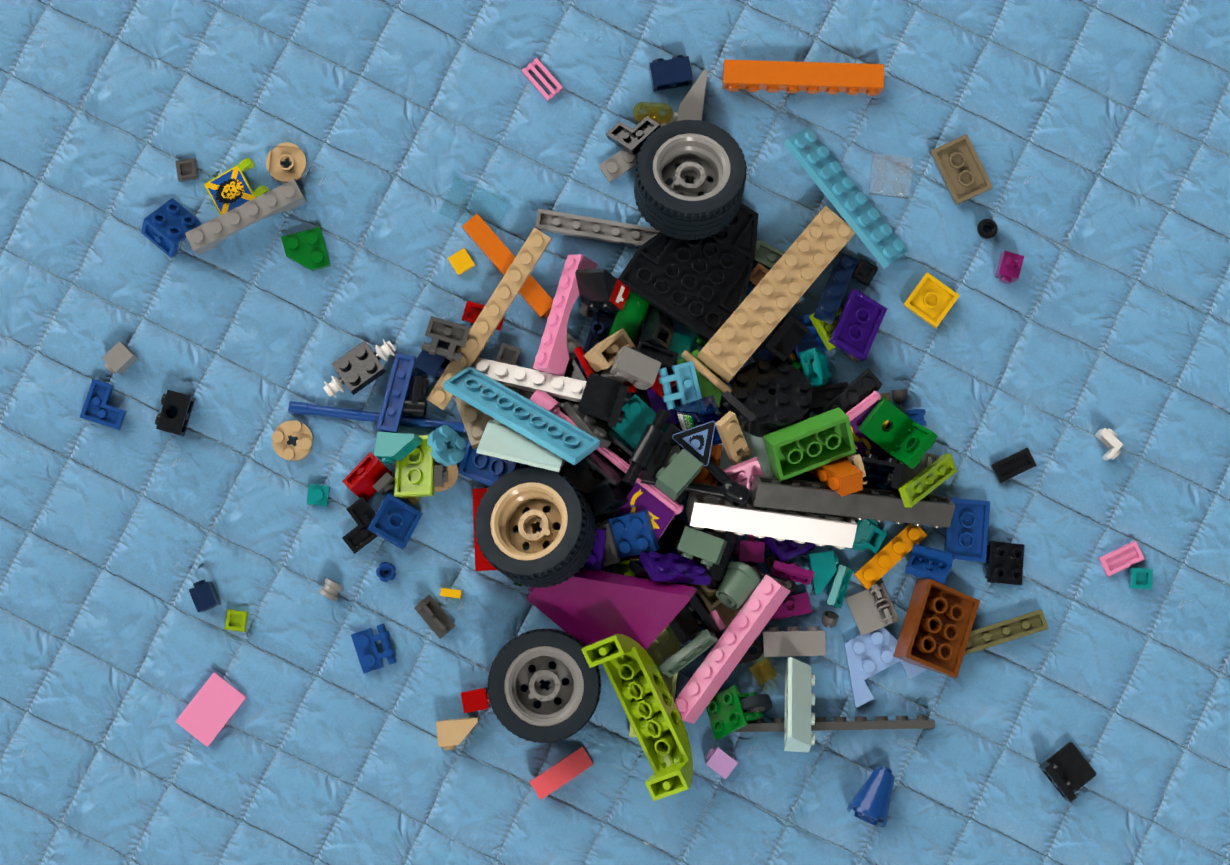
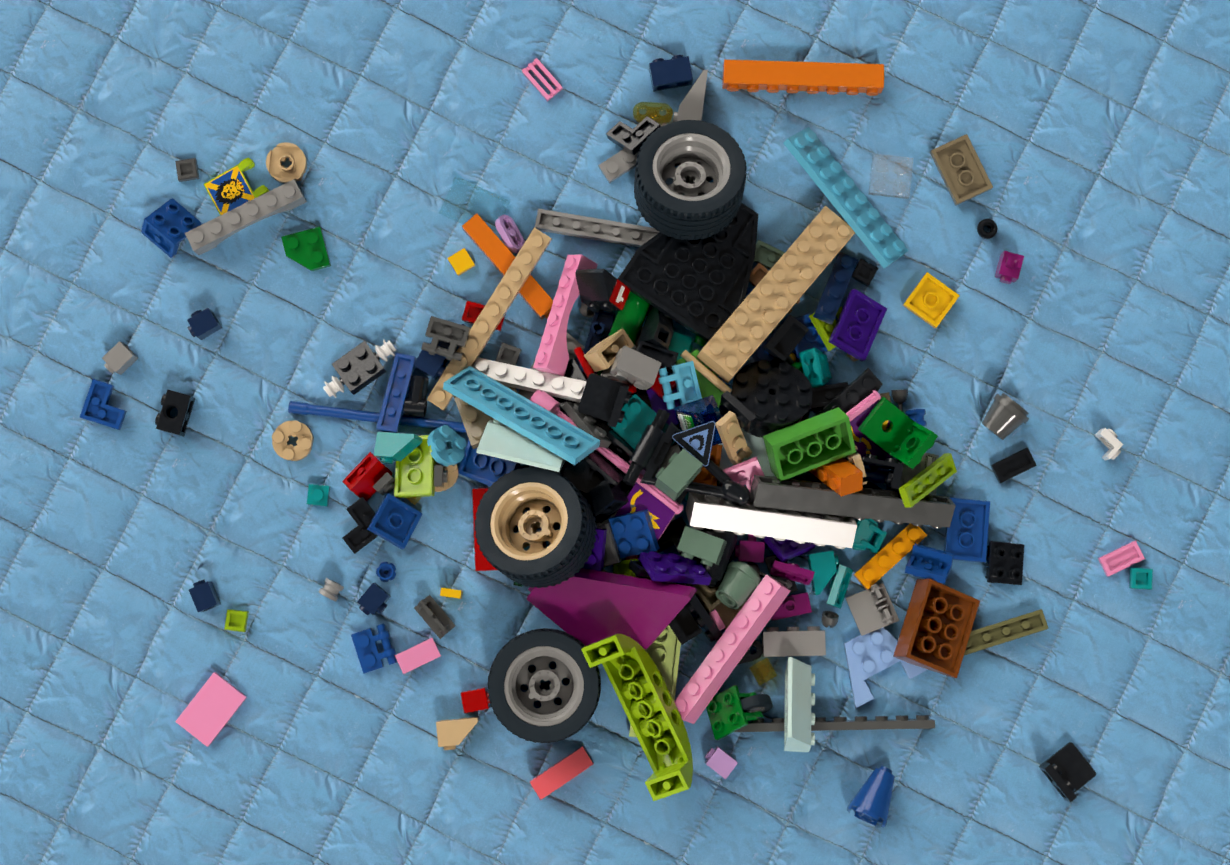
sand green plate [659,629,719,677] -> none
none -> dark blue brick [187,308,222,340]
none -> dark blue brick [357,583,391,615]
none -> bright pink tile [395,638,441,674]
none -> lavender plate [495,215,525,254]
none -> dark grey piece [982,393,1029,440]

